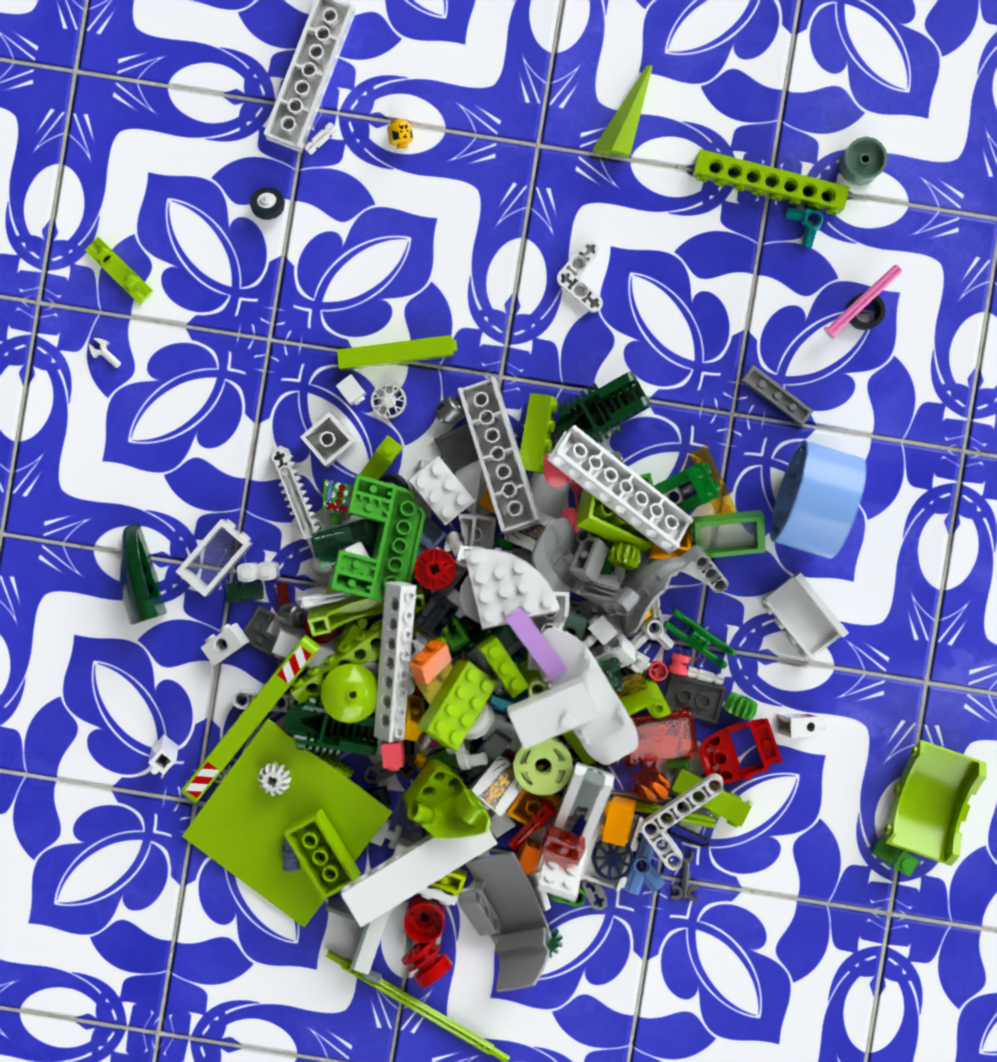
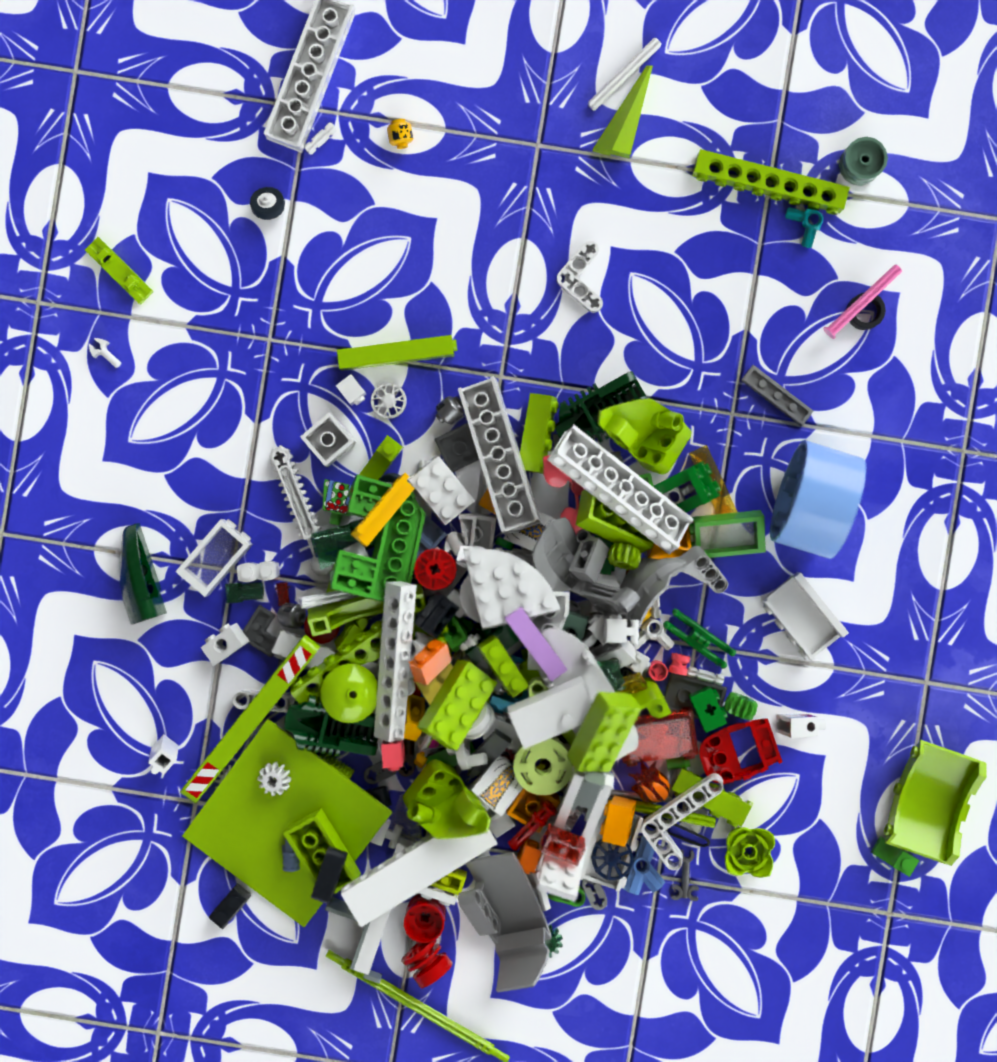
none -> black brick [209,883,252,929]
none -> black beam [311,846,348,905]
none -> yellow fence [351,473,415,547]
none -> white piece [460,634,480,651]
none -> lime brick [567,691,642,772]
none -> white axle [588,38,661,111]
none -> lime panel [598,398,692,475]
none -> white brick [603,615,639,644]
none -> green brick [688,686,728,733]
none -> lime brick [724,827,775,878]

